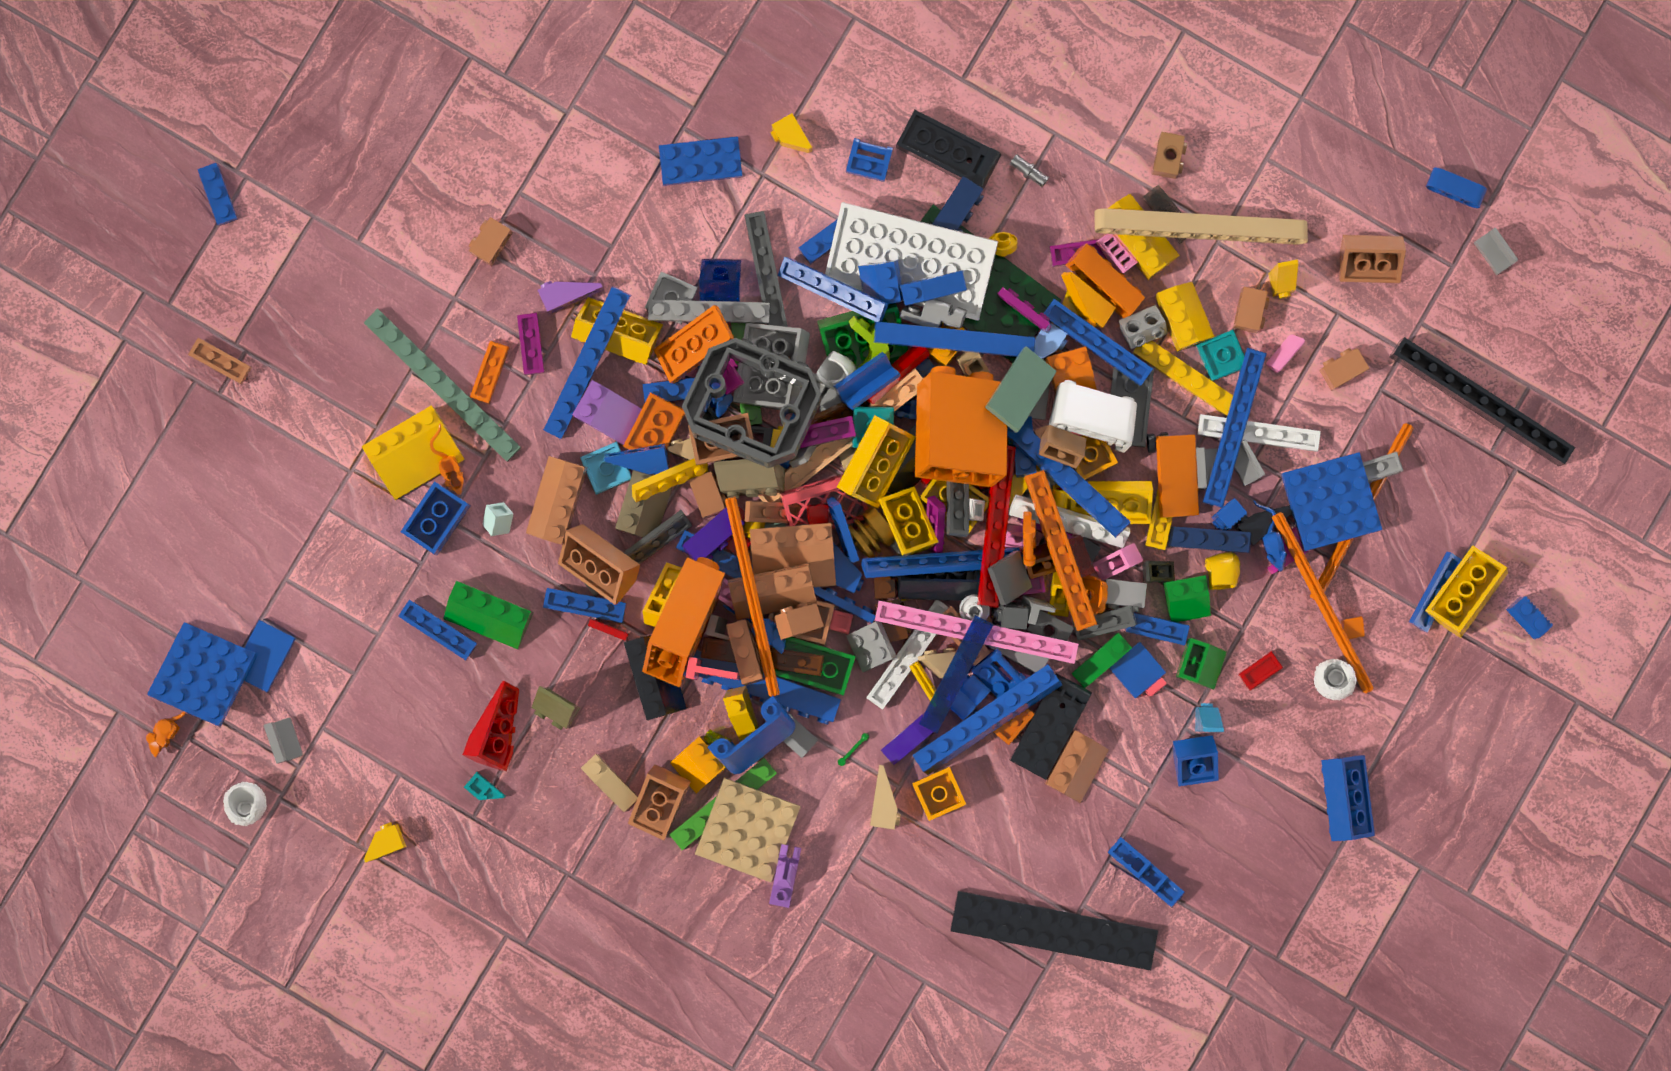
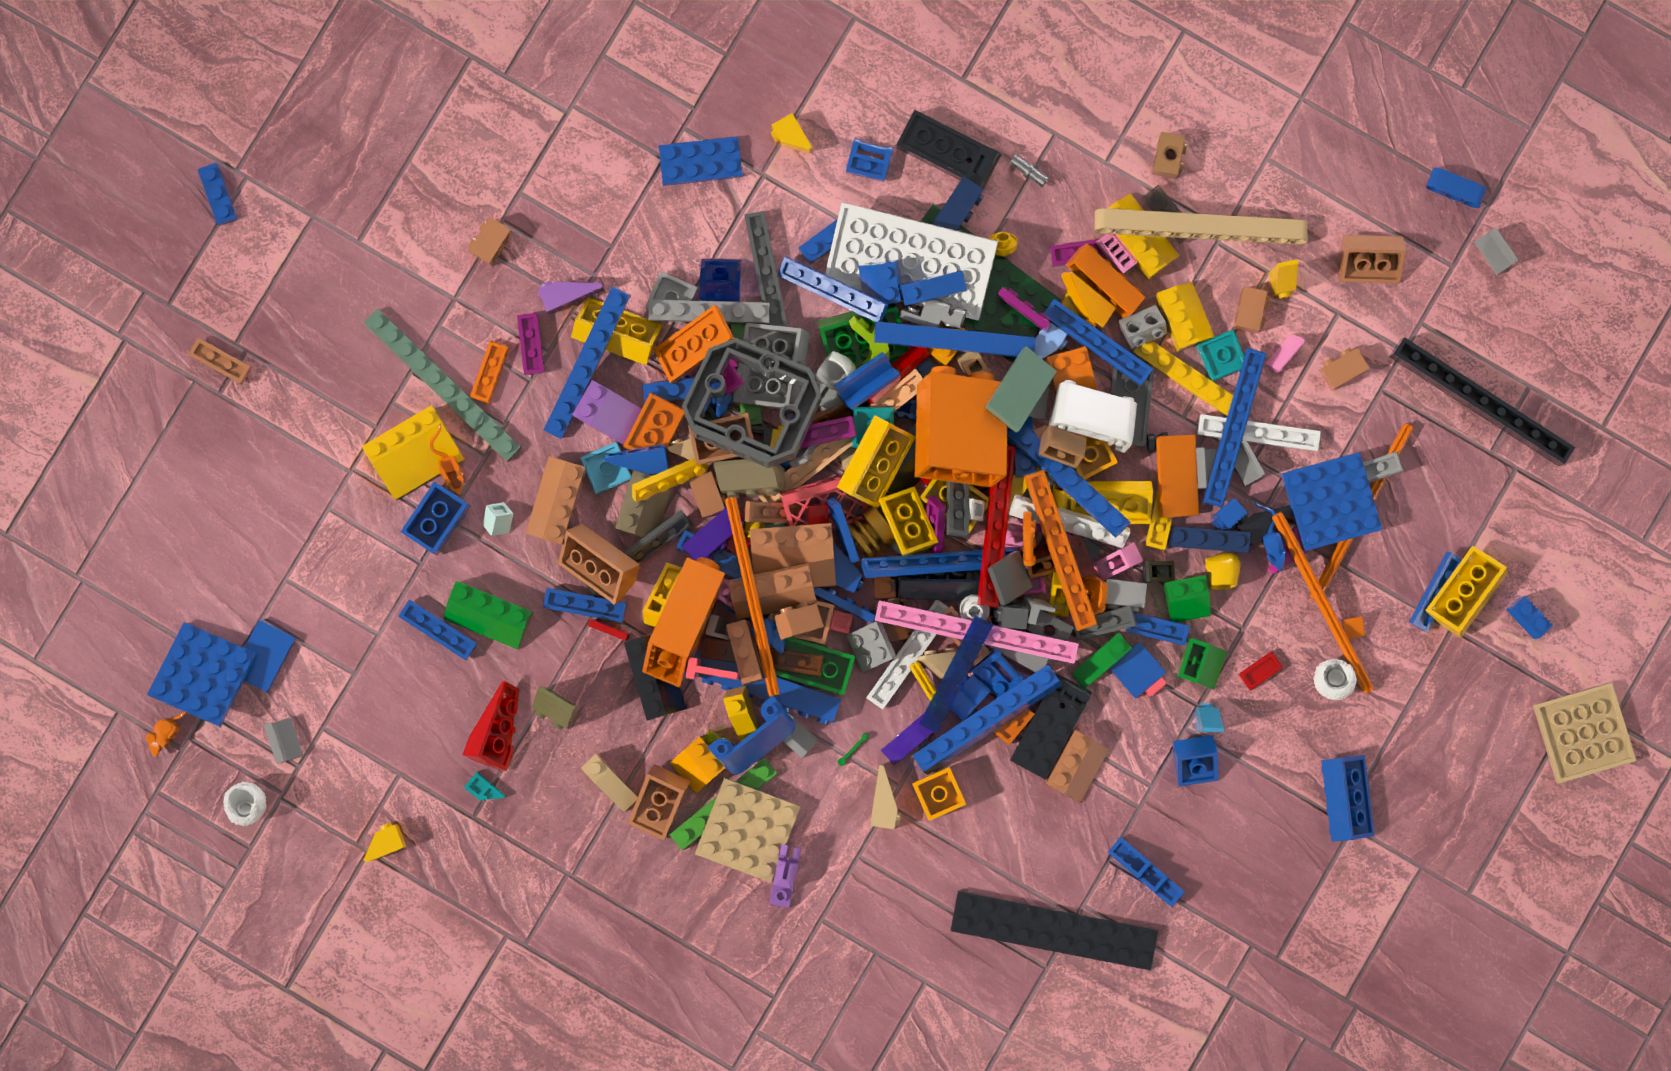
none -> tan plate [1533,683,1636,784]

